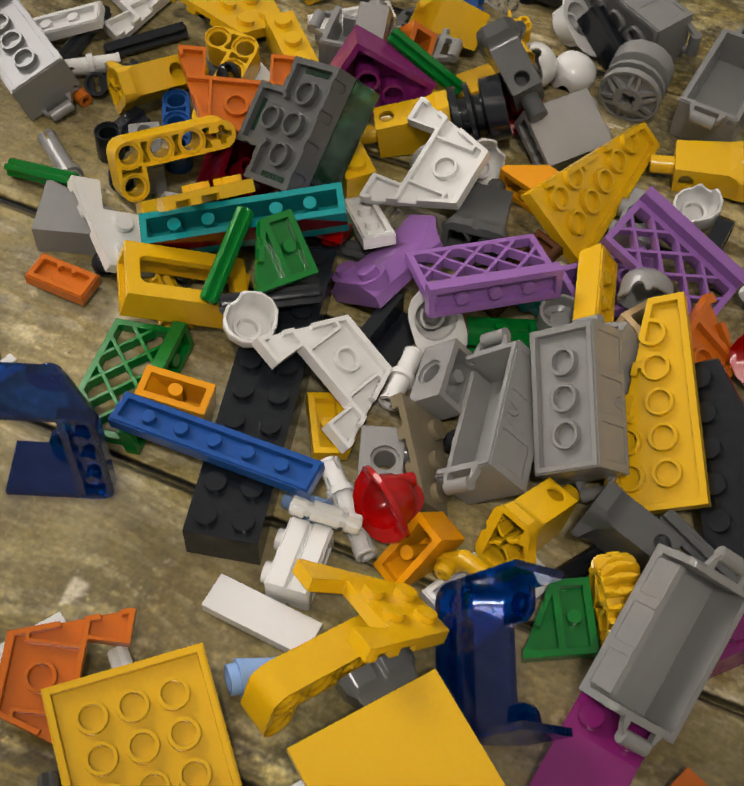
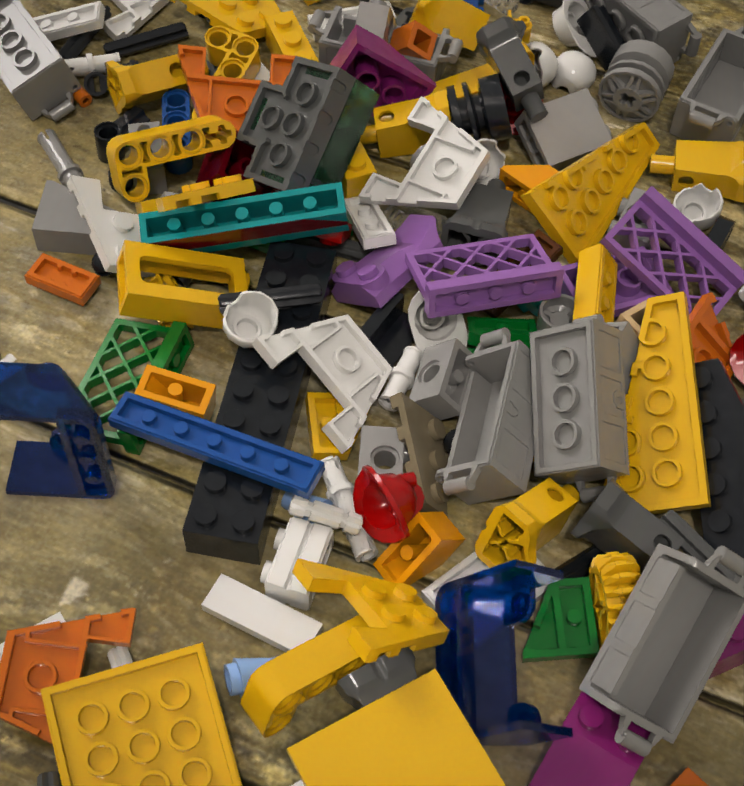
green axle [4,158,79,187] -> none
green axle [200,206,254,305] -> none
black hinge [216,61,241,78] -> none
green wing [254,209,319,294] -> none
green axle [387,28,463,96] -> none
yellow arm [433,549,494,584] -> none
light grey hair [617,267,674,309] -> none

